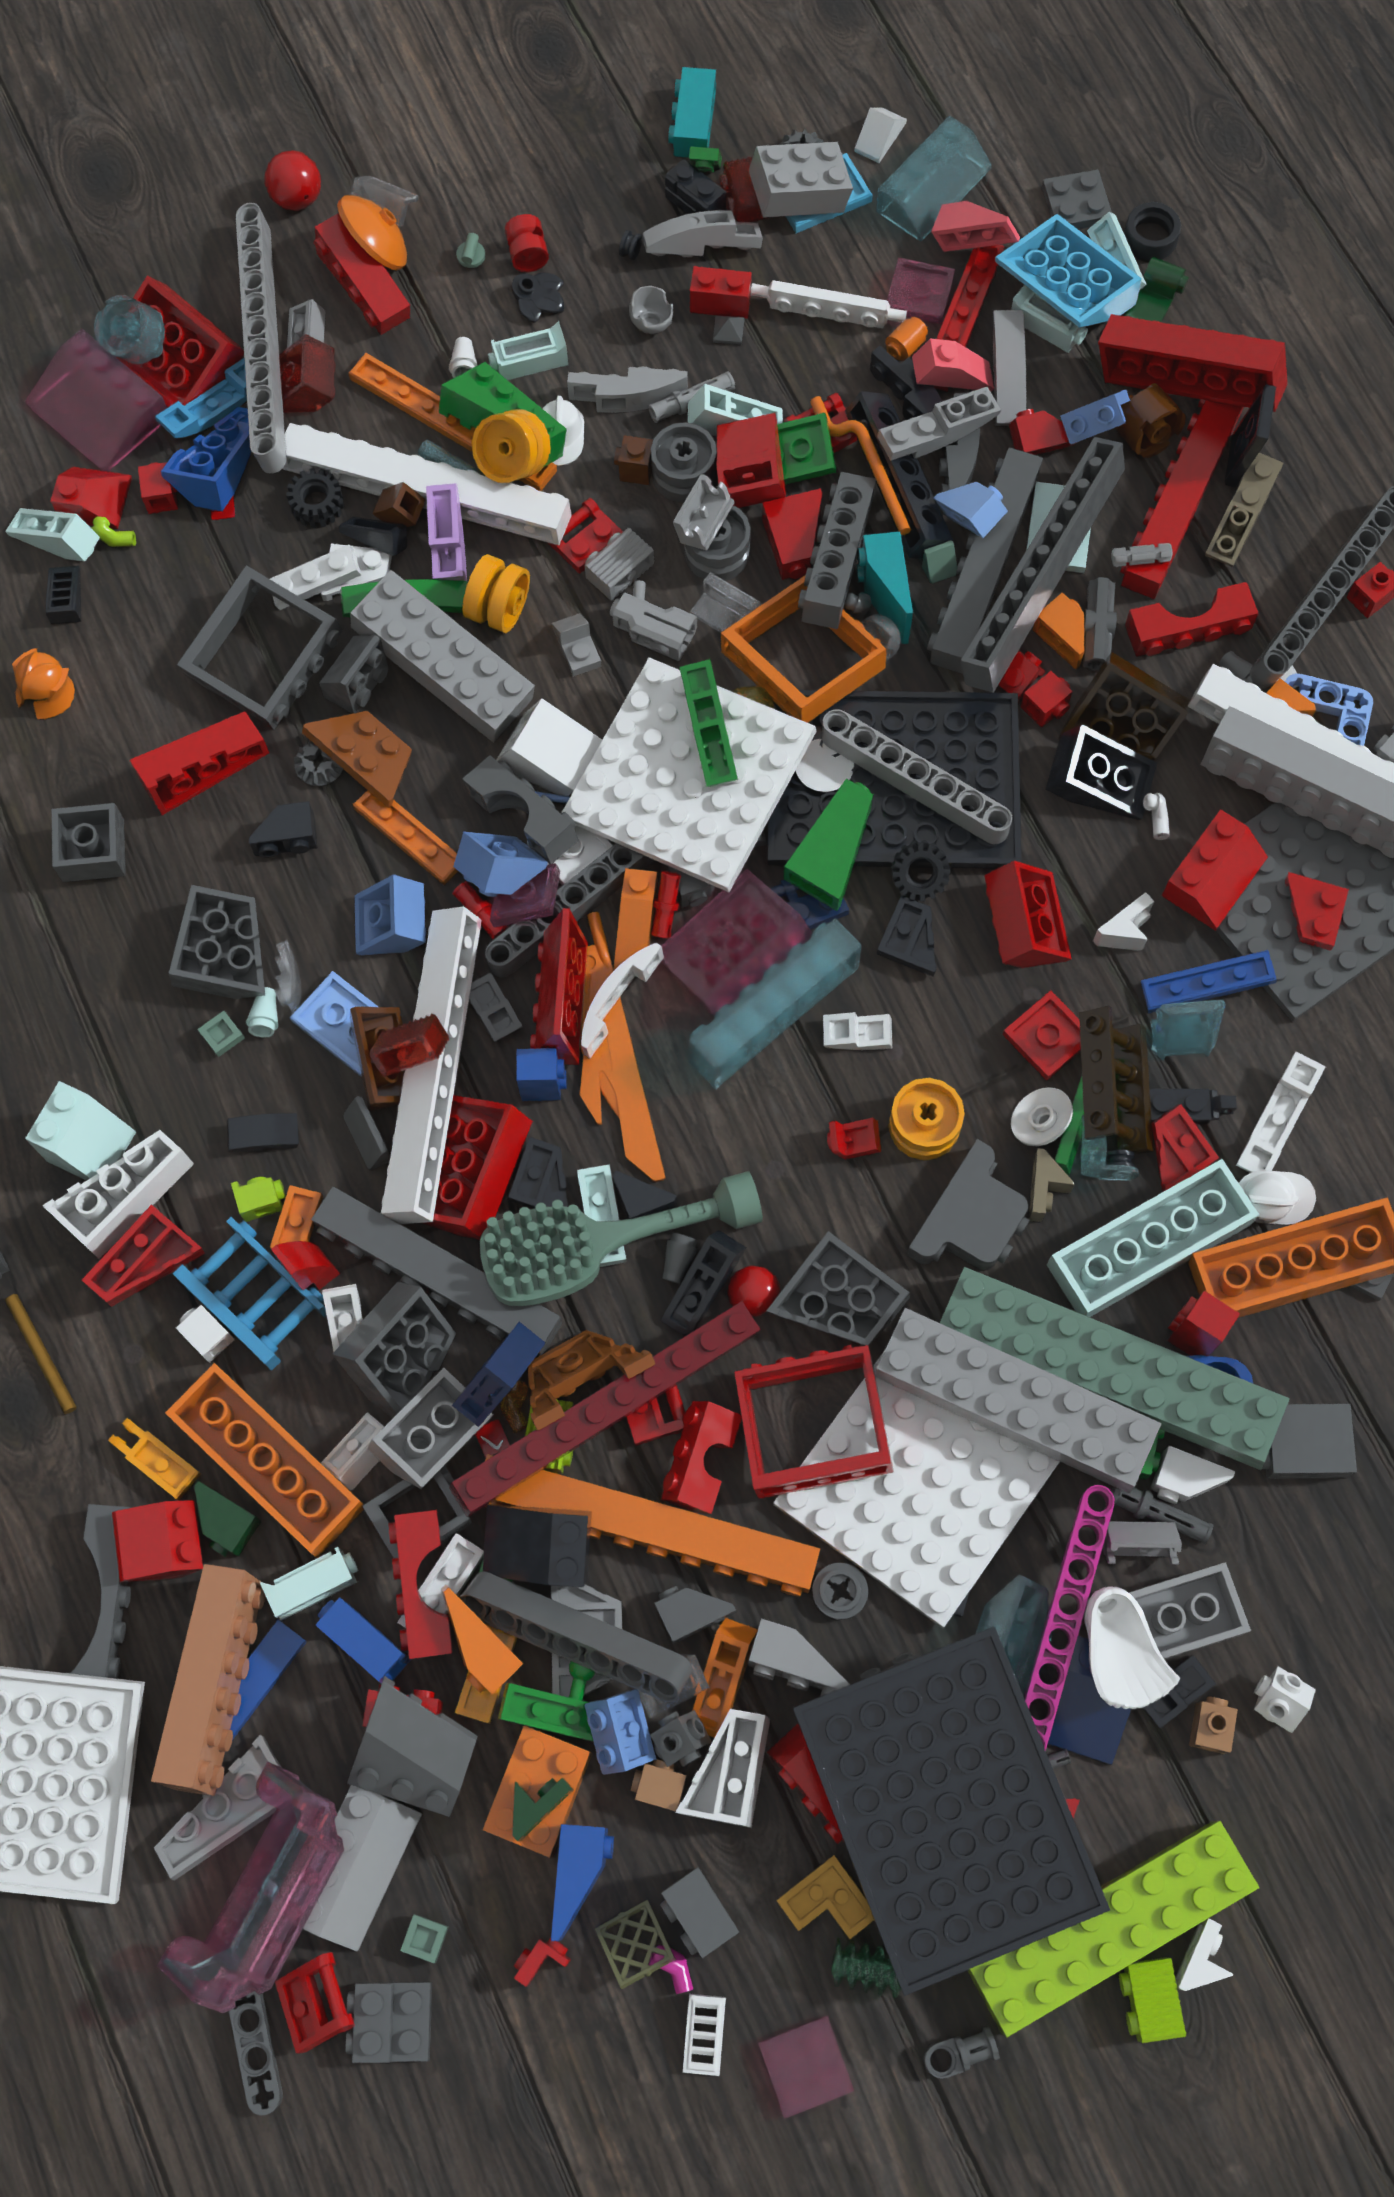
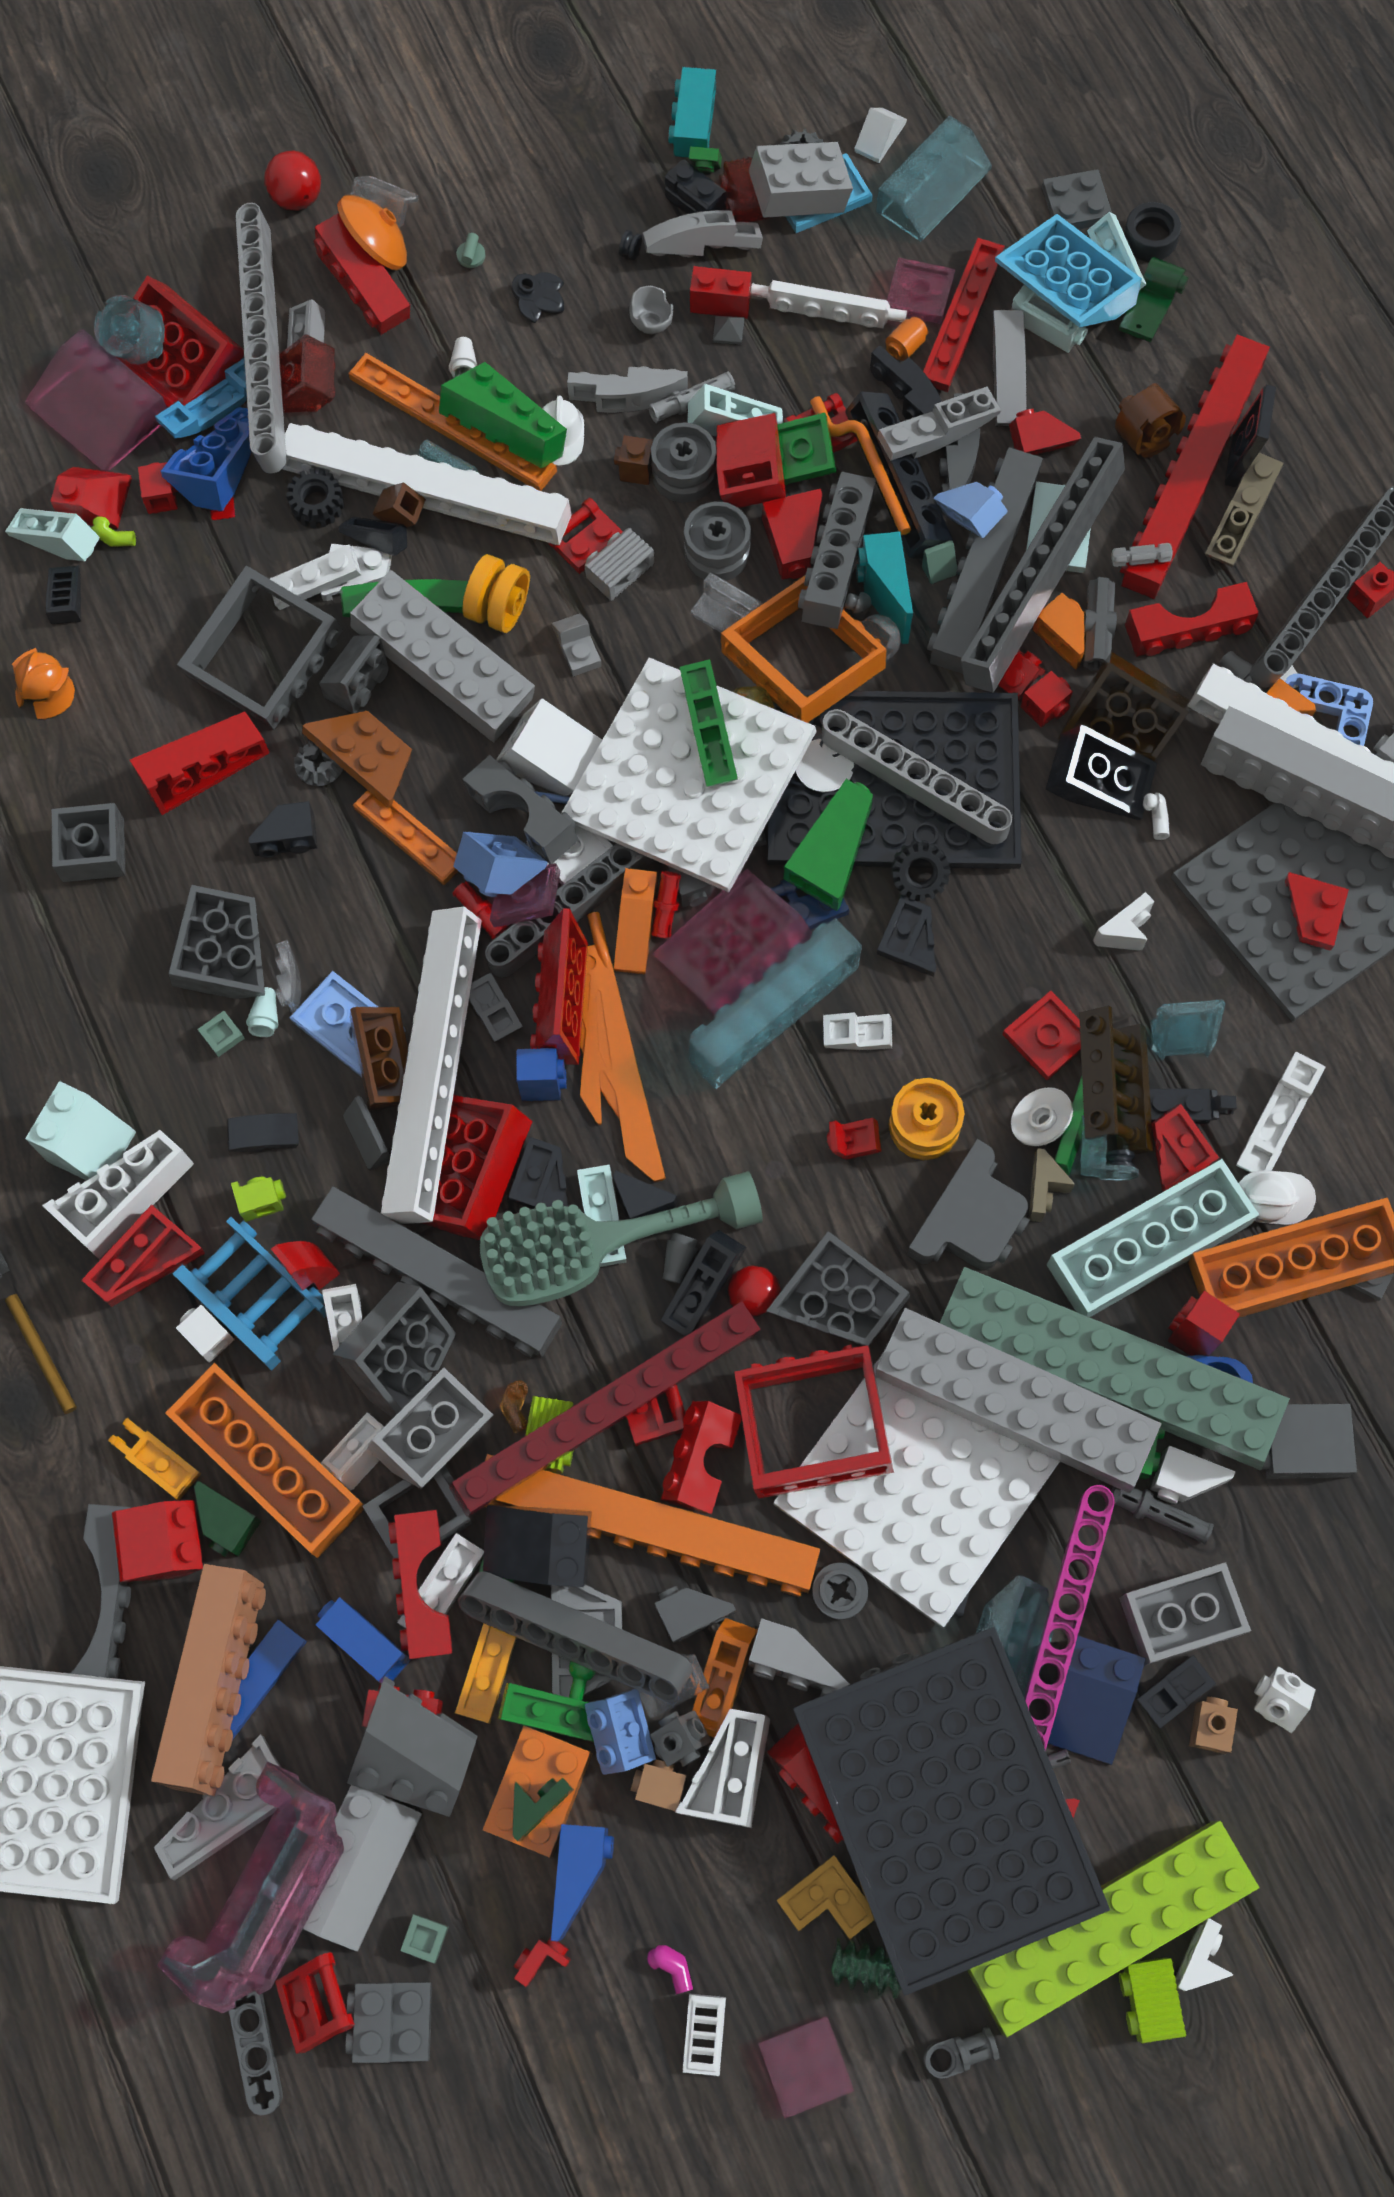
light aqua window [260,1547,358,1621] -> none
orange plate [270,1185,323,1248] -> none
medium blue slope [355,875,426,955] -> none
clear red brick [369,1013,449,1077] -> none
lavender slope [426,483,467,581] -> none
orange slope [441,1584,523,1695] -> none
dark blue window [452,1322,545,1427] -> none
light orange wheel [472,409,551,483] -> none
red sticker [476,1419,510,1457] -> none
light aqua window [488,321,568,380] -> none
red wheel [504,214,549,272] -> none
dark orange wing [528,1330,656,1431] -> none
white slope [581,943,664,1058] -> none
olive window [595,1900,676,1989] -> none
light grey piece [610,580,697,661] -> none
dark grey brick [660,1867,739,1958] -> none
light grey hinge [673,474,734,551] -> none
coral slope [912,338,994,391] -> none
coral slope [931,201,1020,252] -> none
red slope [984,861,1072,968] -> none
medium blue bracket [1060,389,1130,444] -> none
white hair [1083,1587,1180,1709] -> none
red brick [1098,314,1287,412] -> none
light grey hinge [1103,1521,1182,1565] -> none
blue tile [1141,950,1277,1013] -> none
red slope [1162,809,1268,931] -> none

